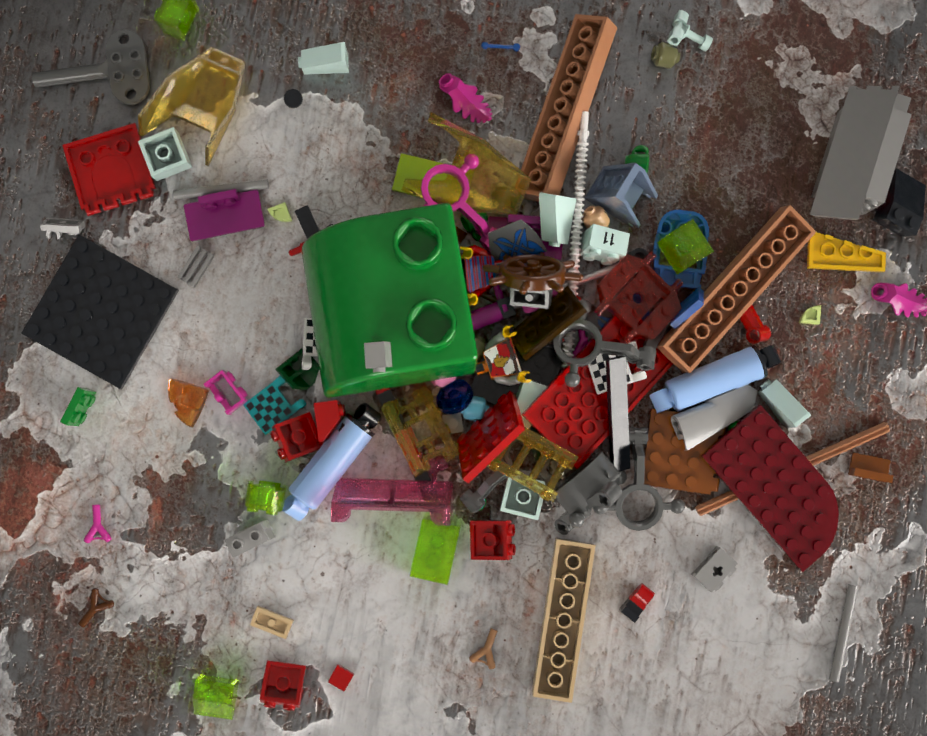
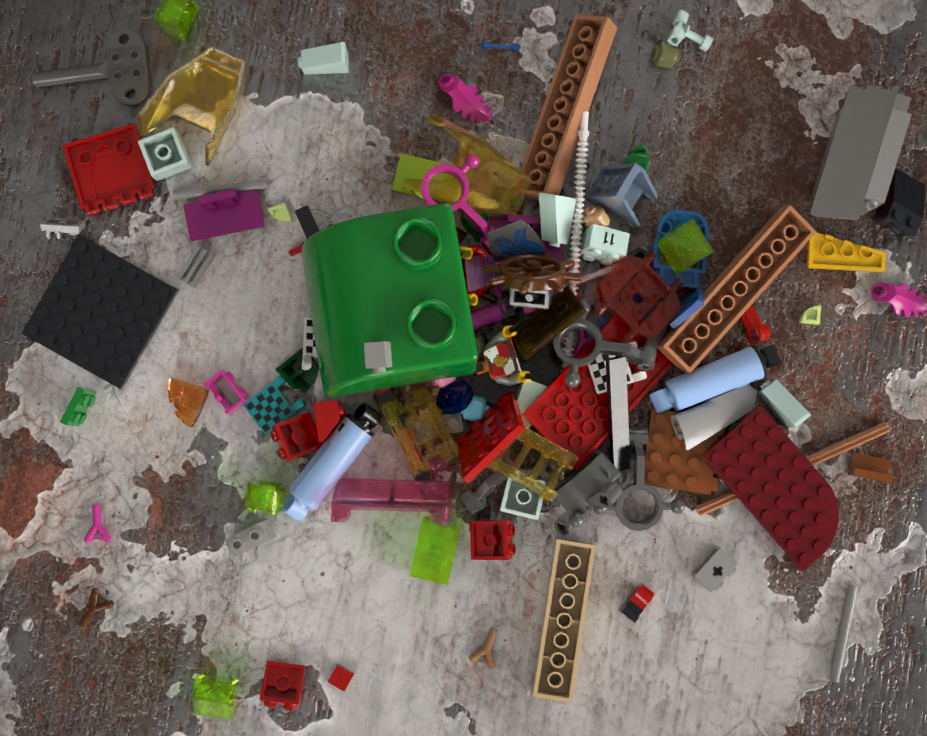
tan plate [250,606,294,639] -> none
black piece [284,89,303,108] -> none

